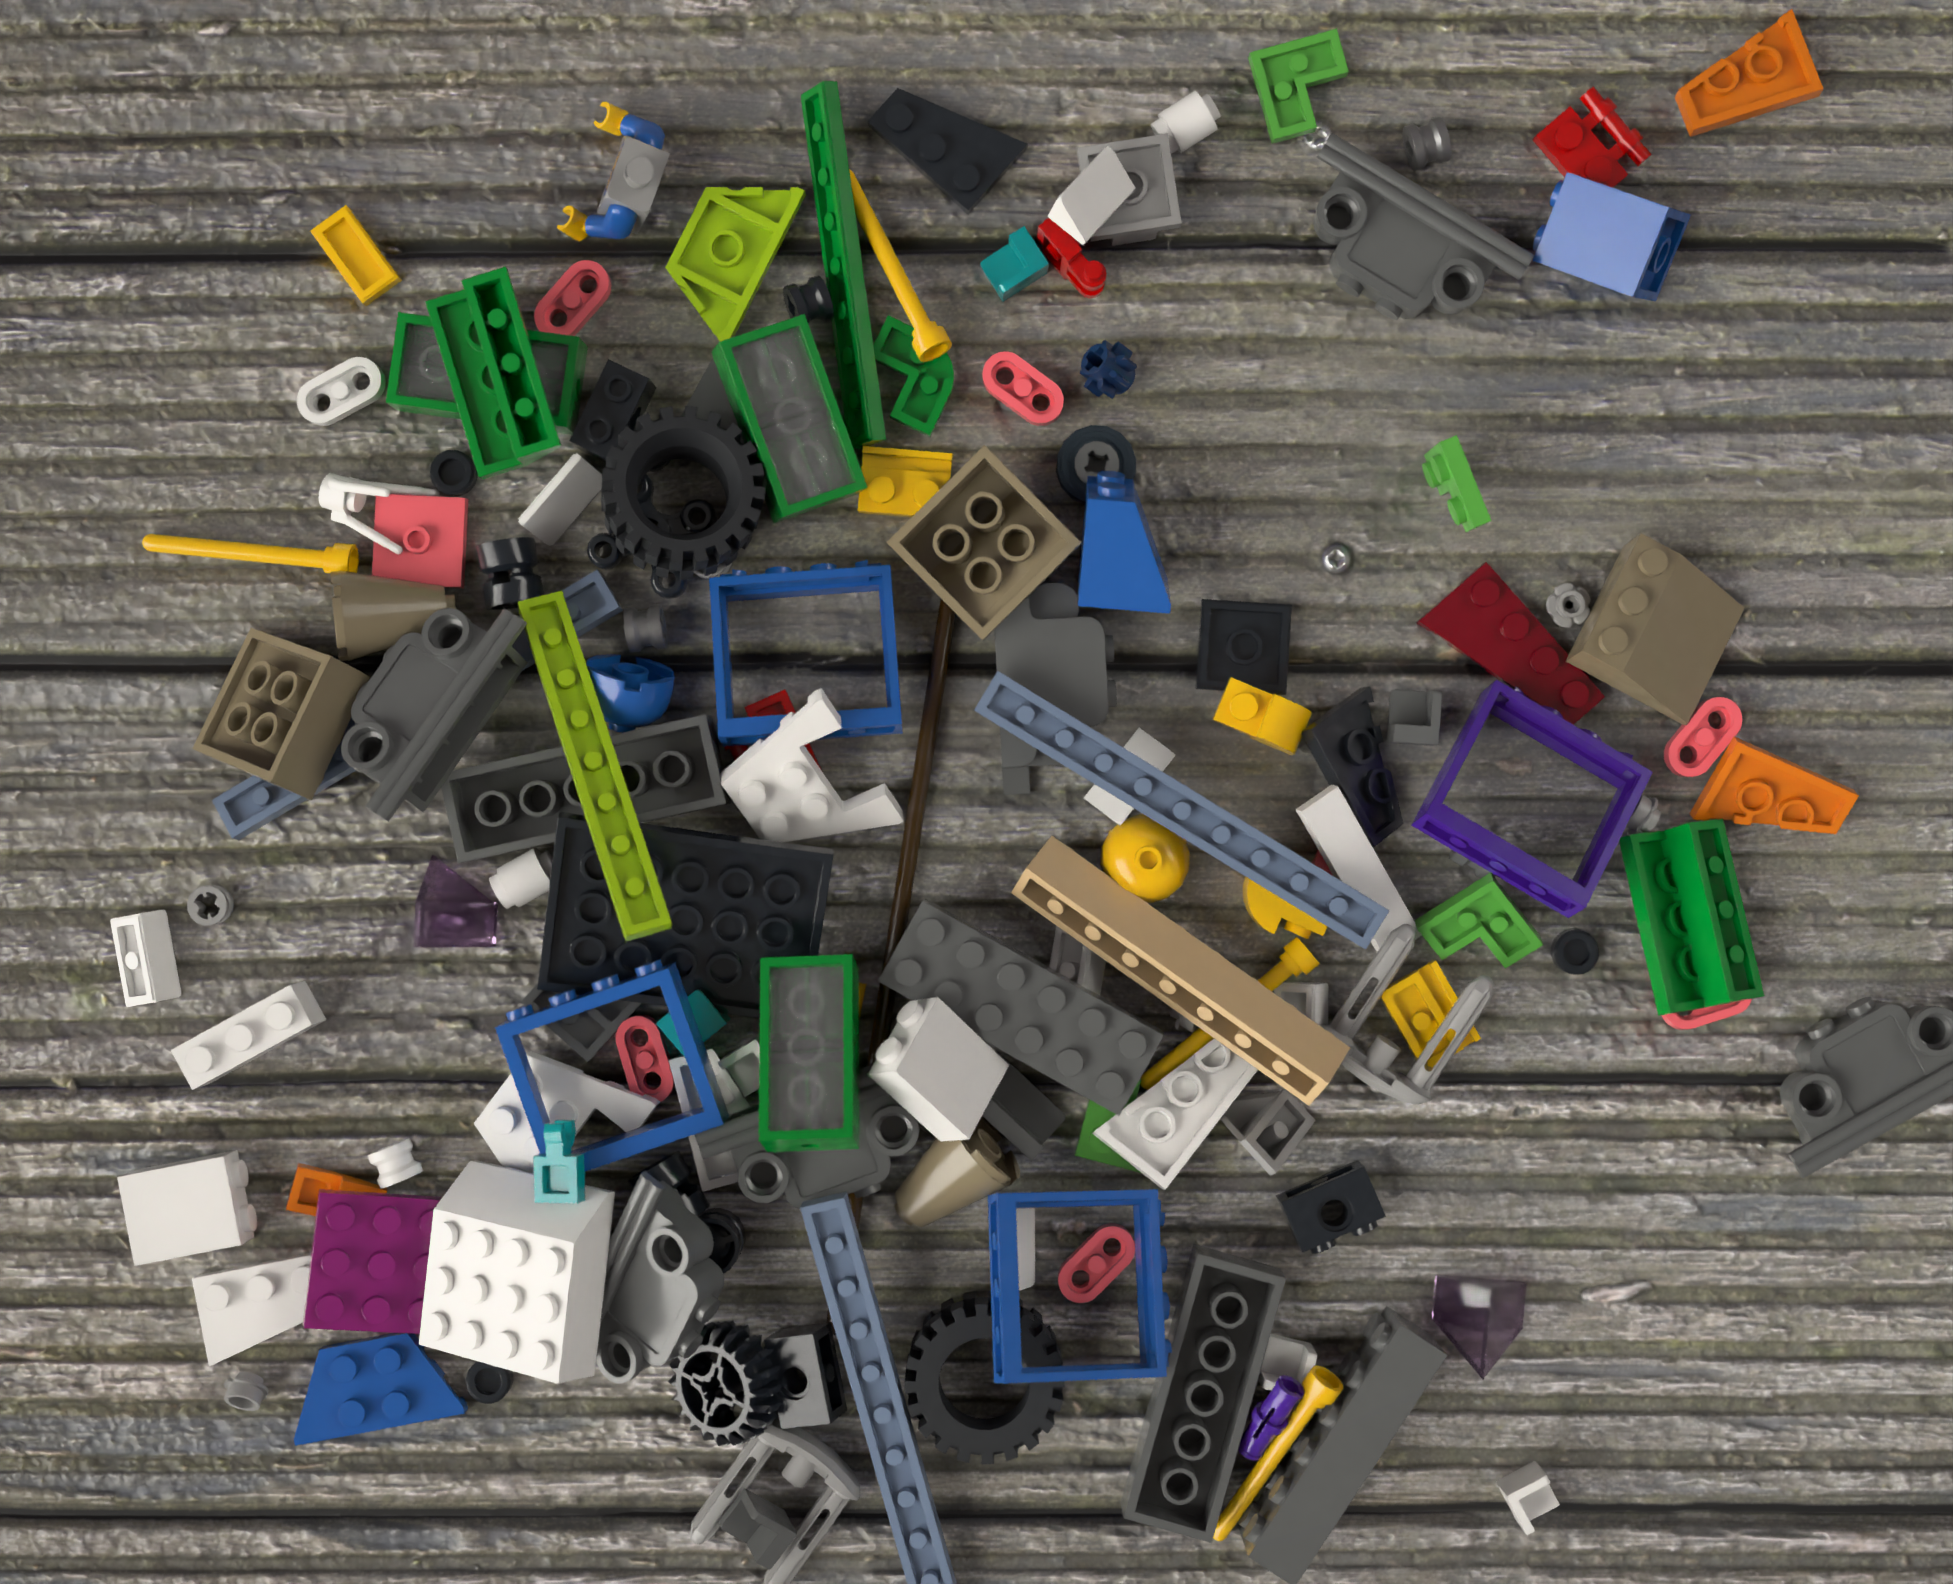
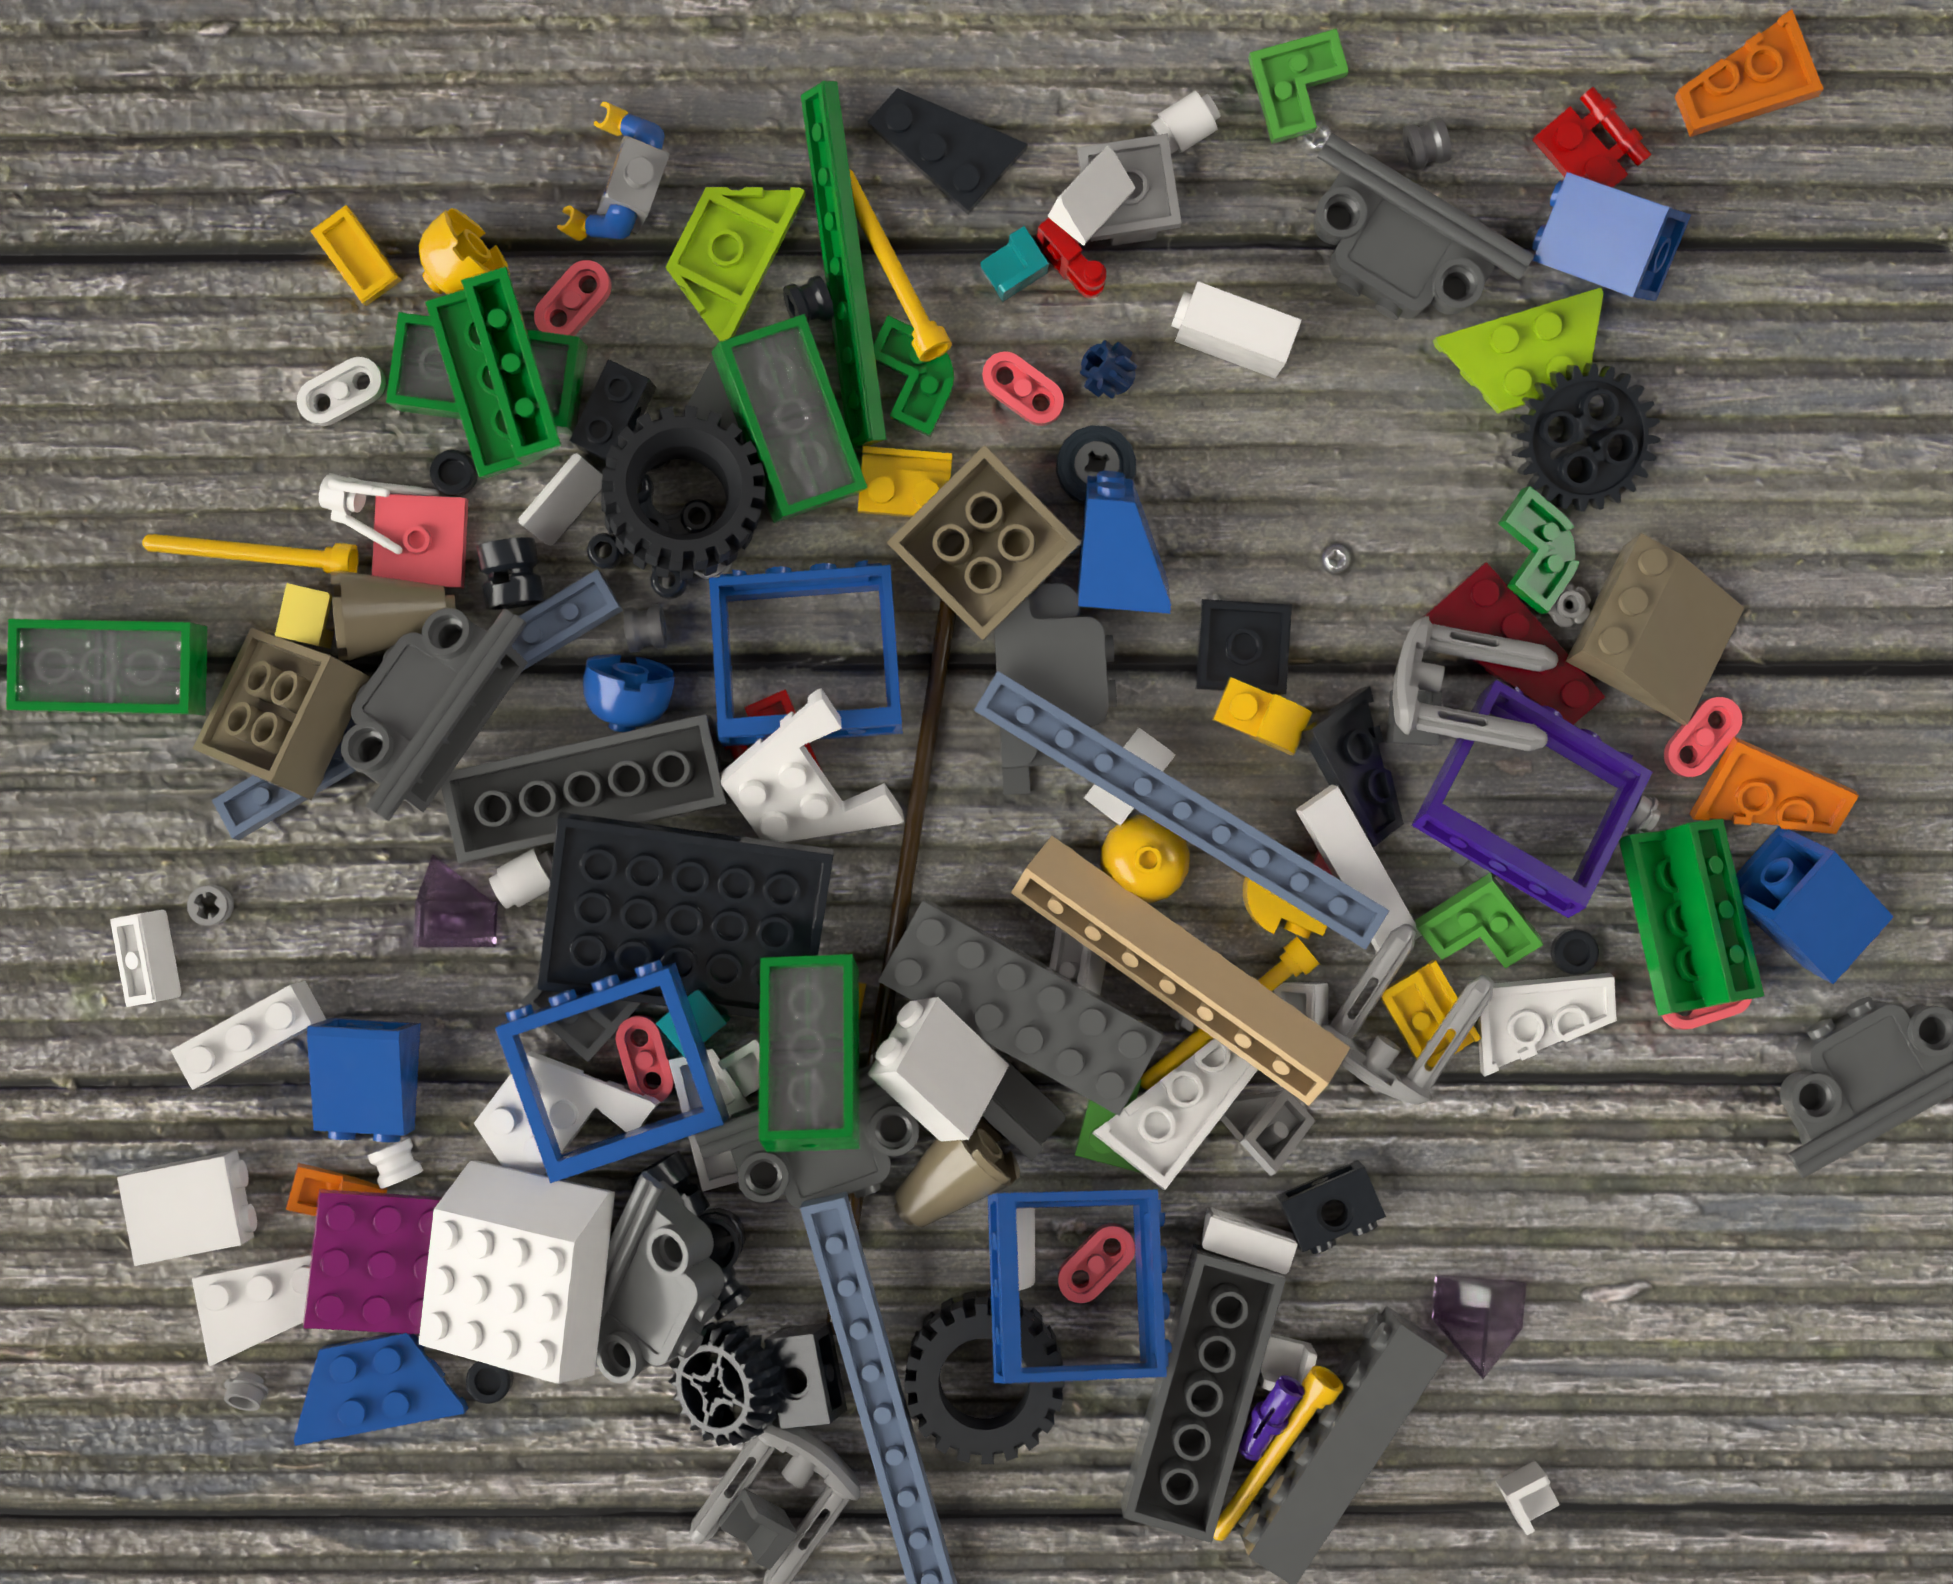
lime plate [518,590,672,942] -> none
plate [533,1120,585,1203] -> none
bright green plate [1422,435,1492,532] -> none
none -> clear brick [6,619,208,715]
none -> light yellow panel [275,583,334,649]
none -> blue slope [307,1018,421,1142]
none -> yellow cylinder [419,208,510,294]
none -> black wheel [713,1266,752,1321]
none -> white brick [1171,282,1302,379]
none -> white slope [1202,1207,1298,1274]
none -> light grey piece [1393,616,1558,751]
none -> lime wing [1433,287,1604,414]
none -> white wing [1477,973,1617,1077]
none -> green plate [1498,486,1579,614]
none -> black gear [1511,363,1661,512]
none -> blue slope [1736,826,1894,984]

